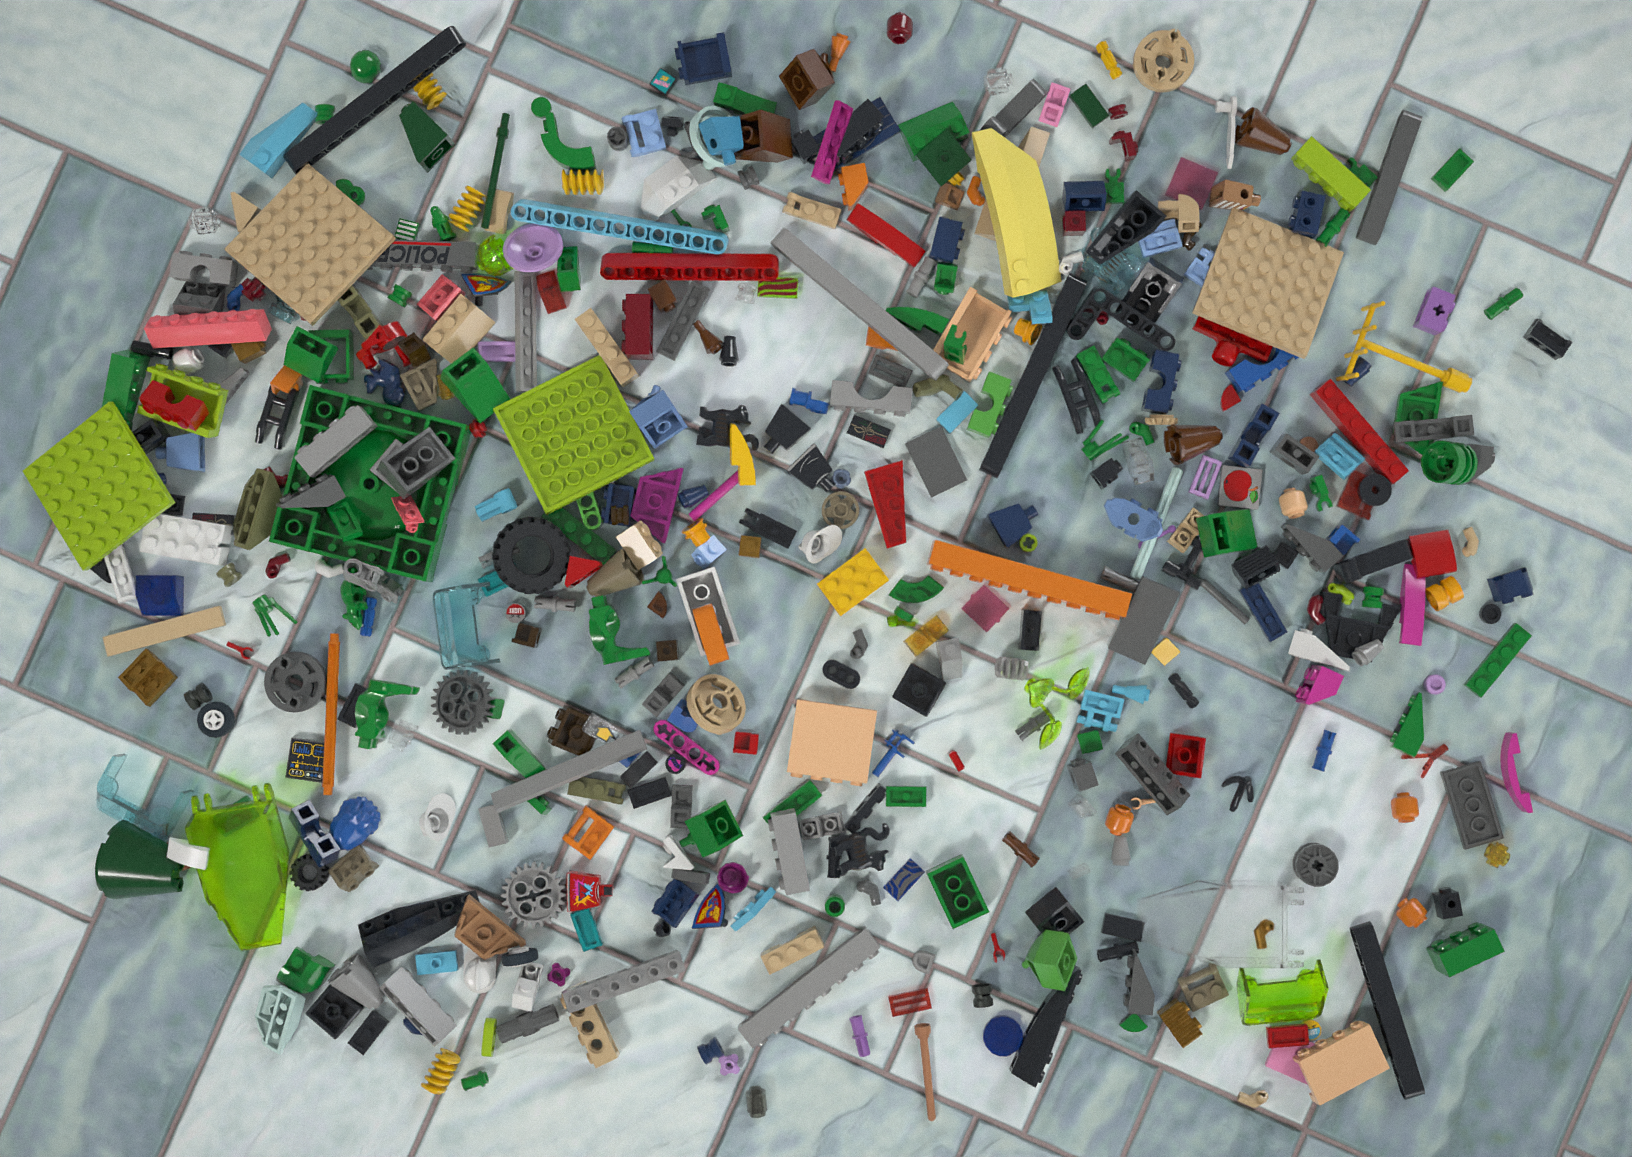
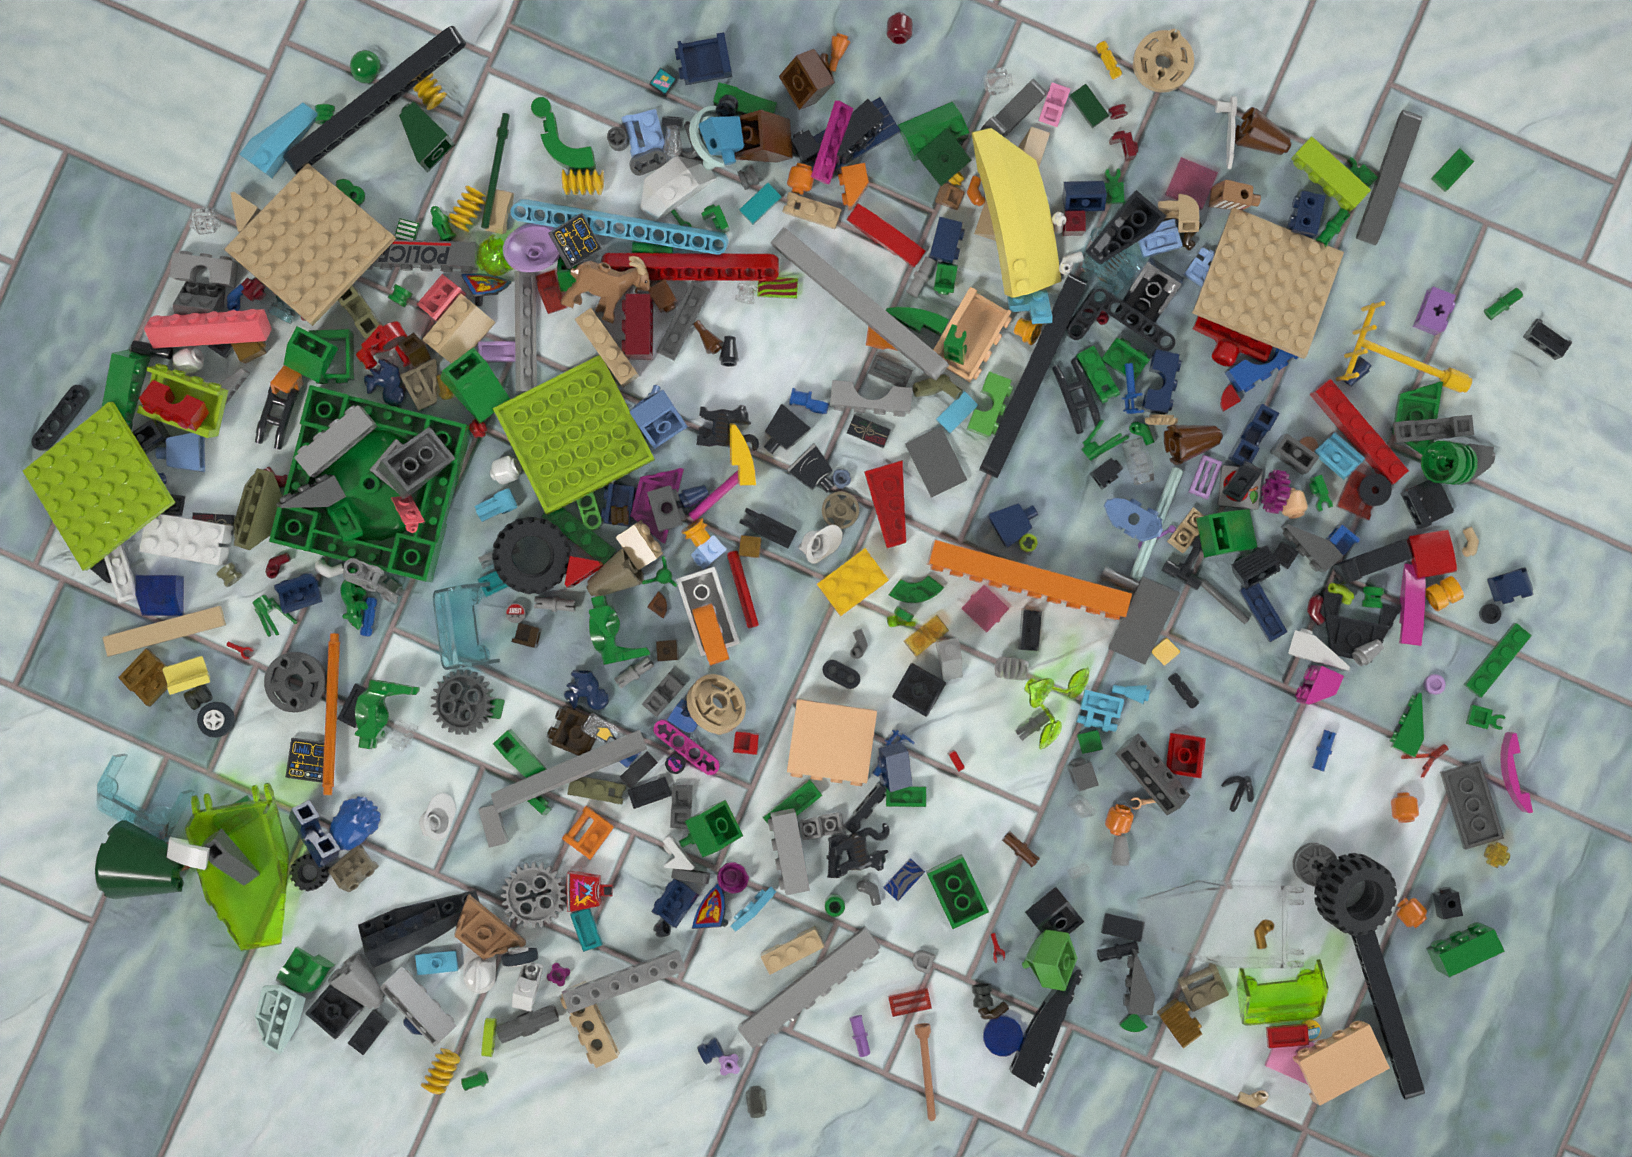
none -> black beam [31,385,90,451]
none -> light yellow panel [163,656,210,695]
none -> dark grey slope [201,829,261,885]
none -> dark blue bracket [274,573,323,614]
none -> white head [490,455,521,485]
none -> black tile [548,213,602,269]
none -> medium nougat animal [561,256,650,324]
none -> dark blue animal [564,670,609,710]
none -> dark grey beam [629,148,666,176]
none -> dark grey brick [647,485,685,532]
none -> clear cone [663,125,683,157]
none -> black wheel [716,95,739,117]
none -> red axle [727,550,759,628]
none -> teal tile [739,183,782,225]
none -> orange head [787,163,814,195]
none -> brick [877,742,913,792]
none -> dark brown arm [978,1001,1009,1020]
none -> white arm [1052,212,1066,233]
none -> blue piece [1121,363,1144,414]
none -> black plate [1223,460,1262,502]
none -> magenta gear [1261,470,1291,514]
none -> black tyre [1314,853,1397,936]
none -> black bracket [1400,480,1454,529]
none -> green plate [1466,705,1506,730]

